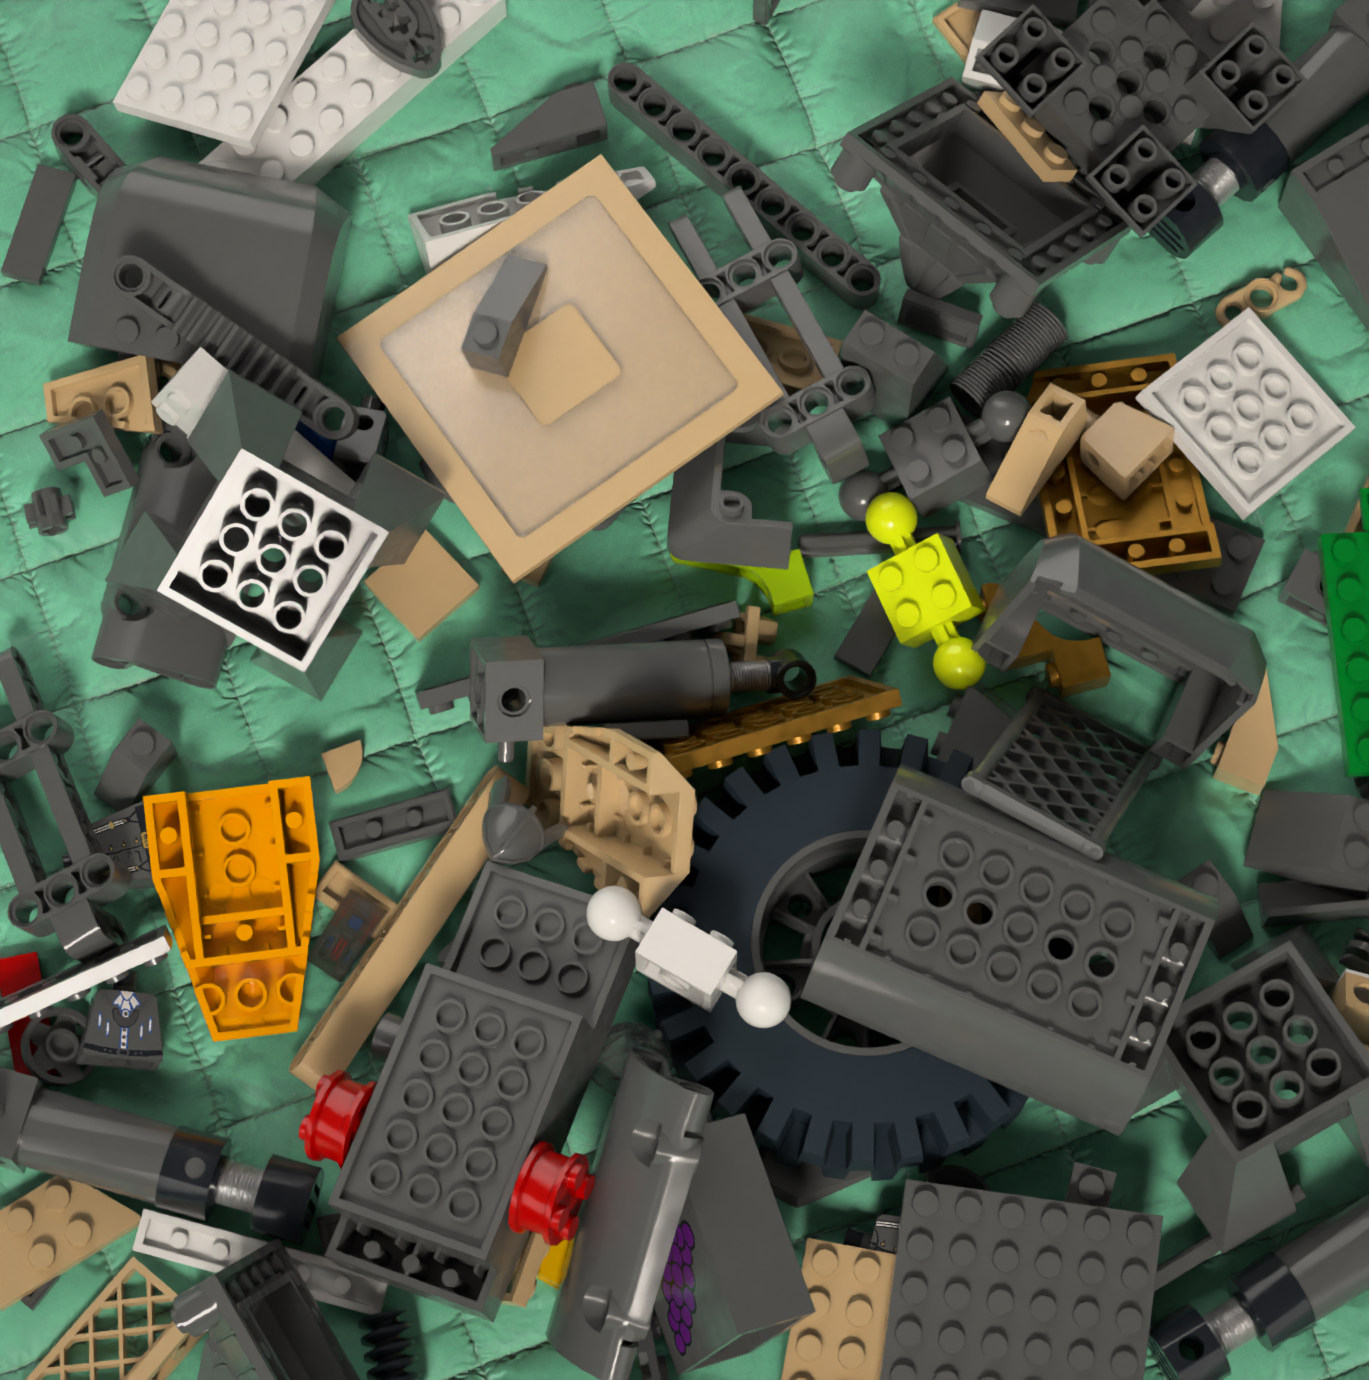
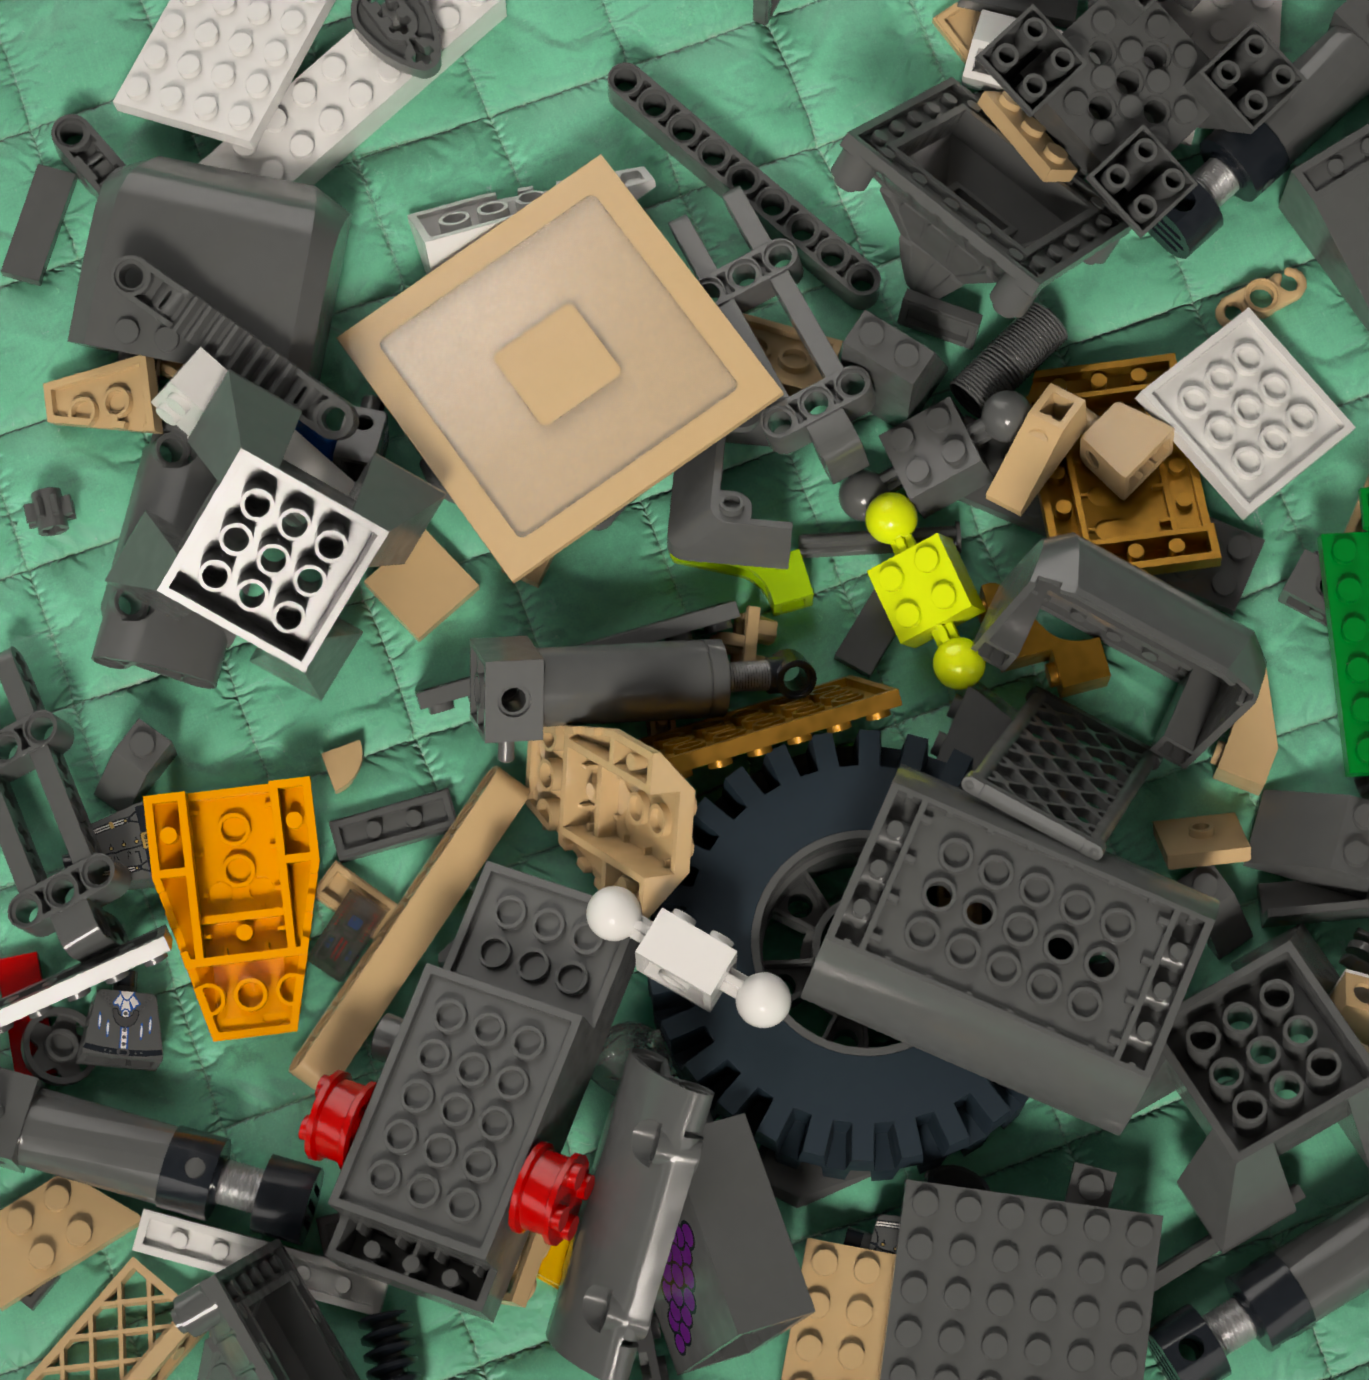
dark grey plate [39,409,140,497] -> none
dark grey slope [461,255,548,377] -> none
dark grey helmet [482,775,568,864] -> none
dark grey slope [490,82,608,171] -> none
dark grey tile [596,718,689,740] -> none
none -> tan plate [1153,812,1251,870]

